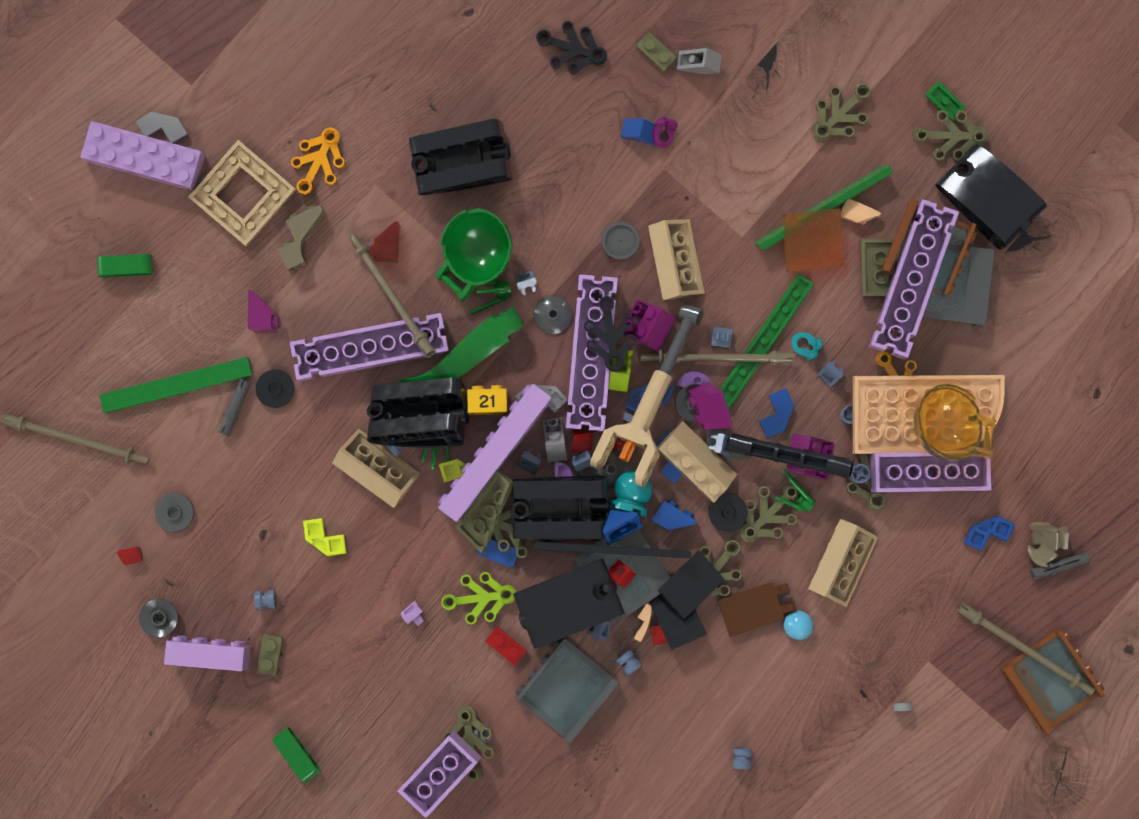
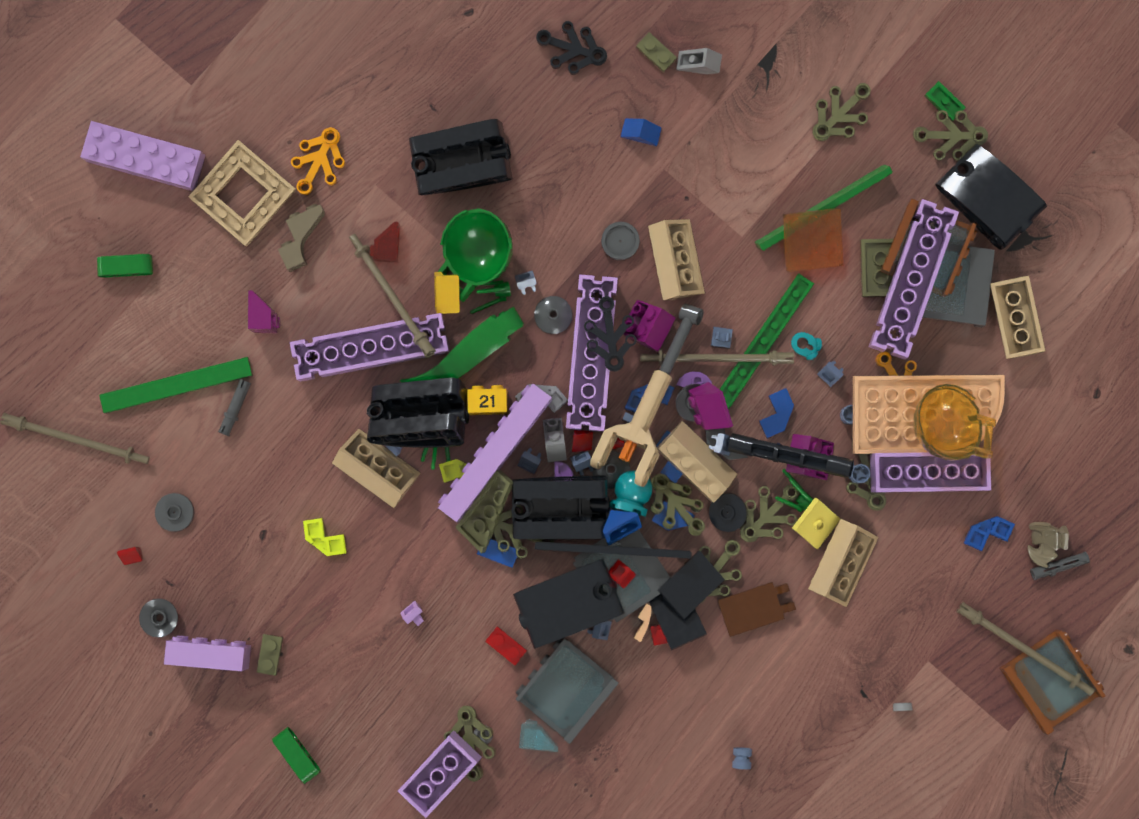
light grey tile [136,112,188,144] -> none
sand blue wheel [254,590,277,610] -> none
black piece [256,370,295,408] -> none
lime plant [441,572,516,625] -> none
lime slope [608,348,633,392] -> none
sand blue wheel [615,649,642,676] -> none
magenta piece [652,117,678,148] -> none
medium azure hair [783,610,814,640] -> none
light nougat slope [840,199,882,225] -> none
none -> yellow panel [434,272,460,314]
none -> clear light blue slope [519,720,558,752]
none -> olive plant [651,474,705,536]
none -> light yellow plate [792,498,840,549]
none -> tan slope [990,276,1045,359]

